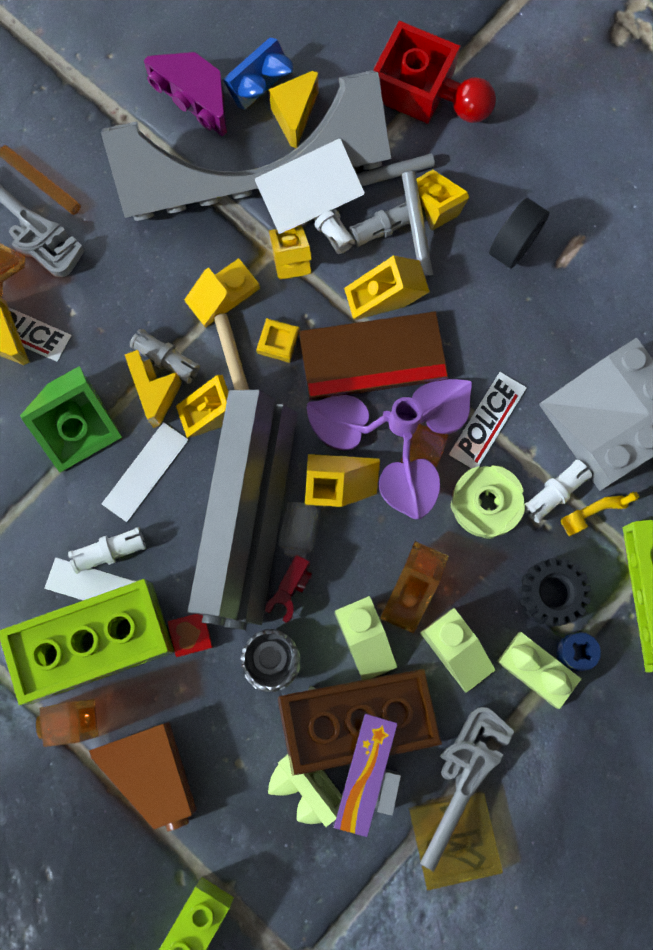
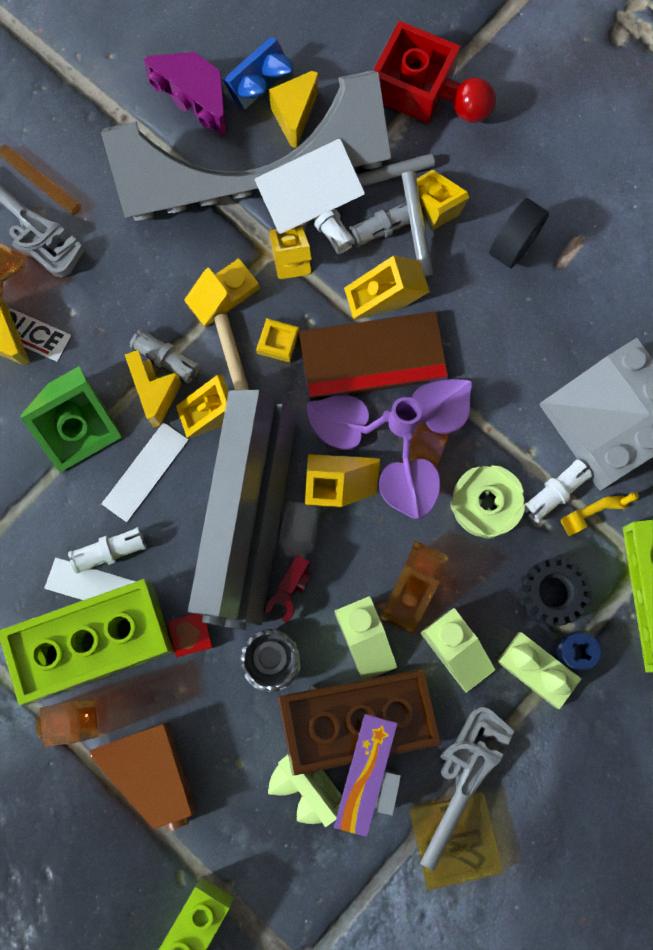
white sticker [449,372,527,468] -> none

